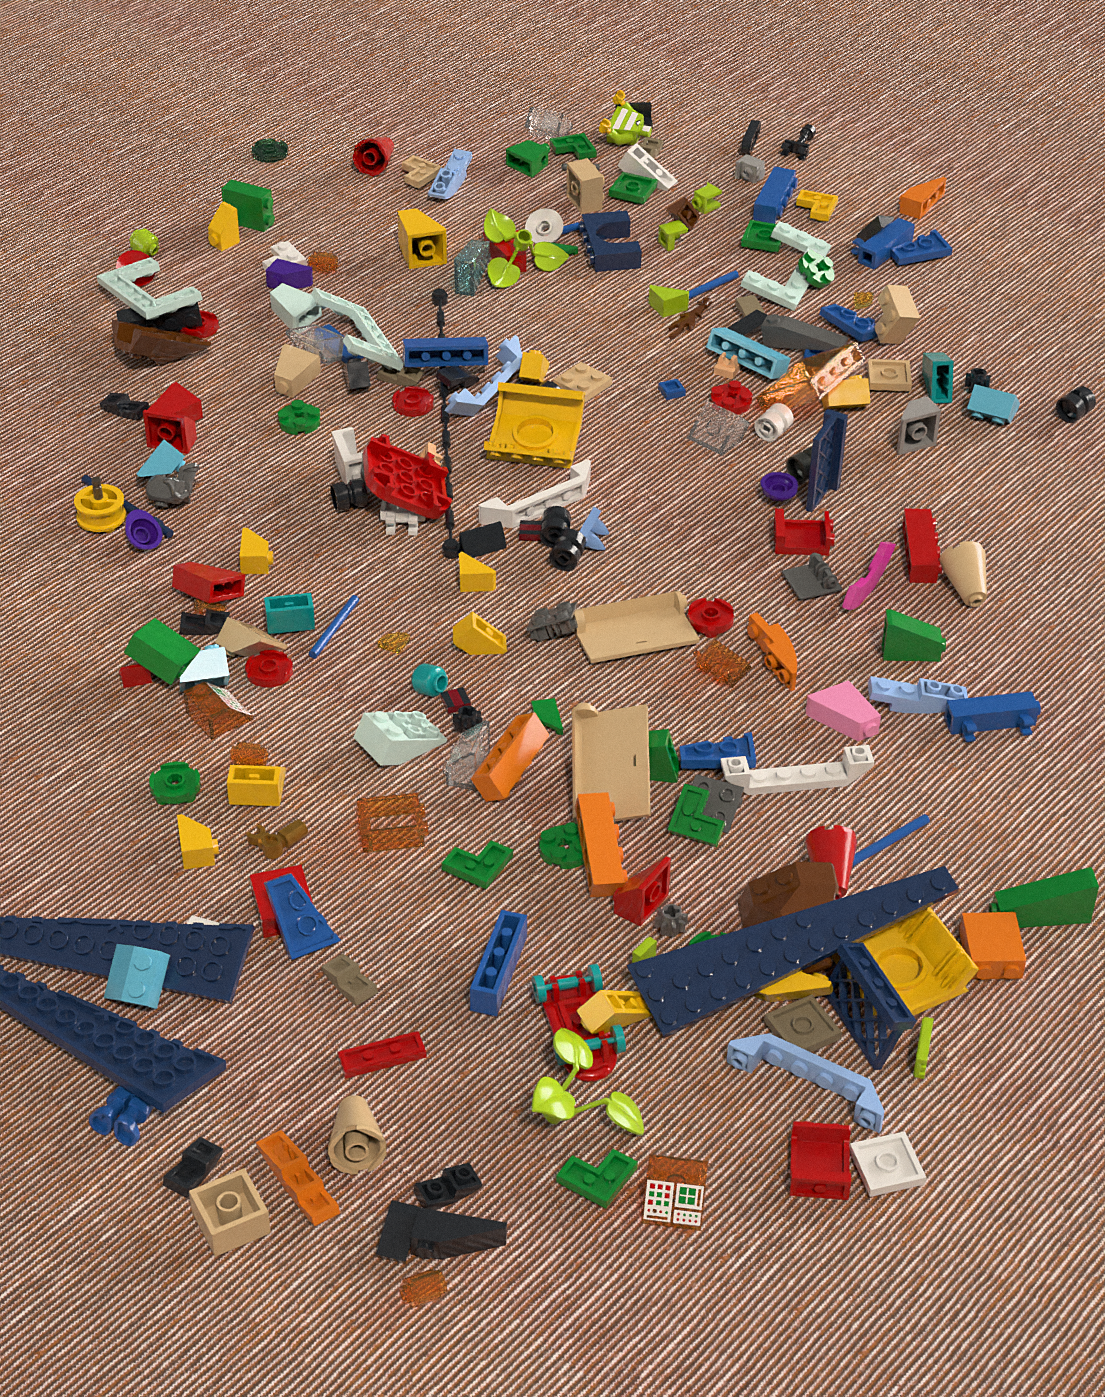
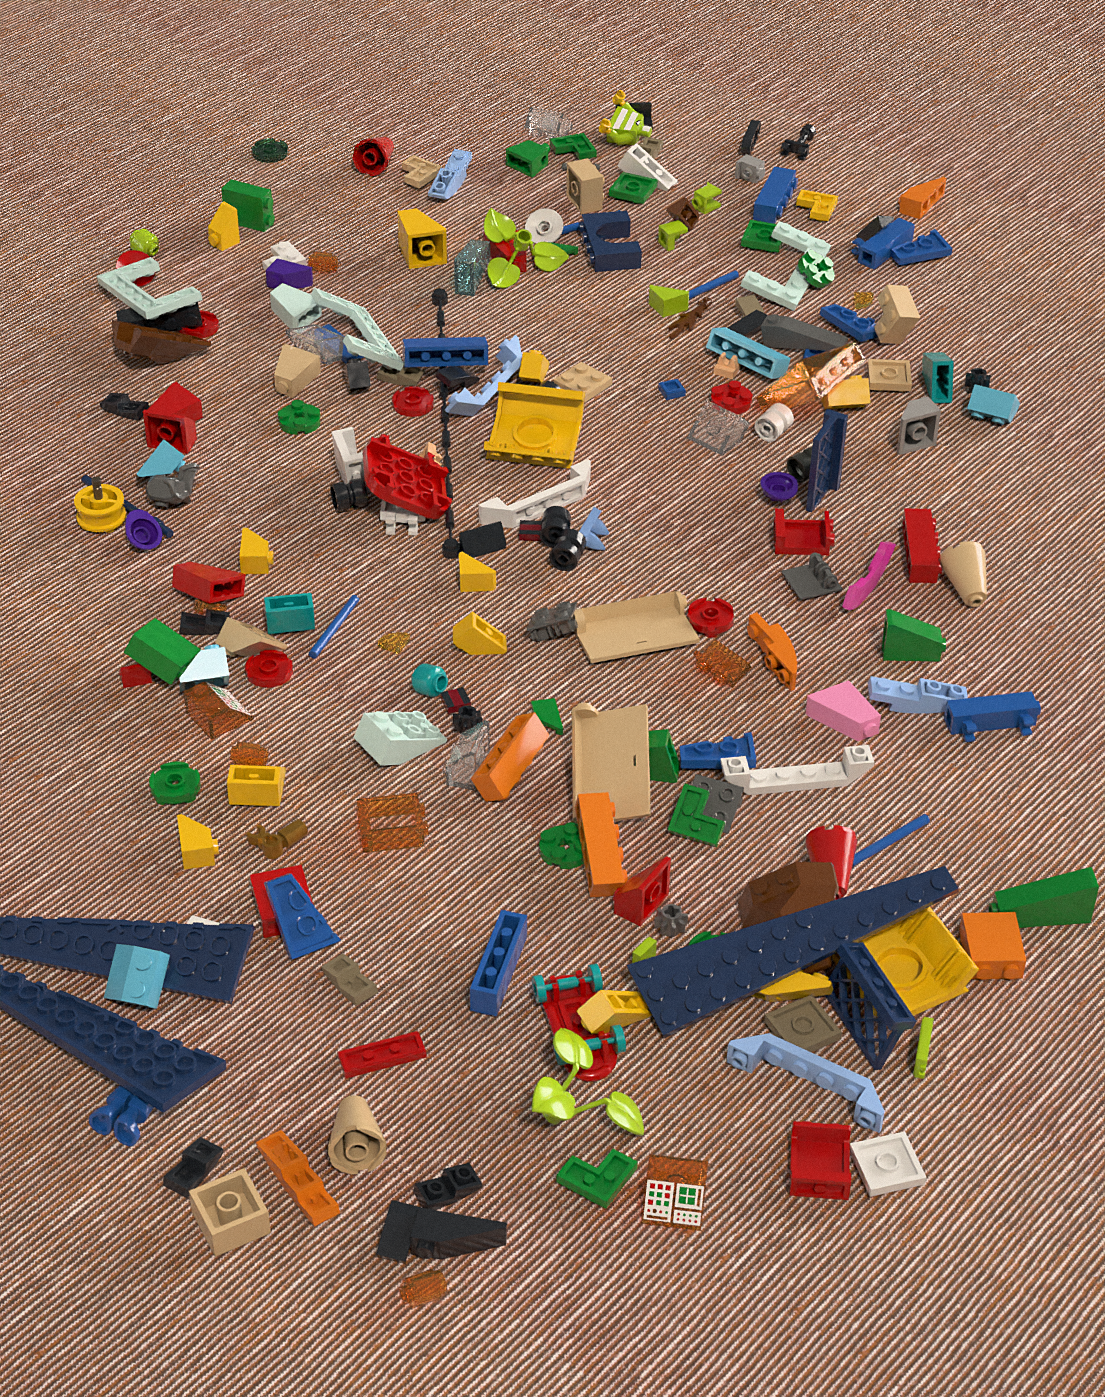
green plate [441,840,513,889] -> none
black wheel [1056,386,1096,423] -> none

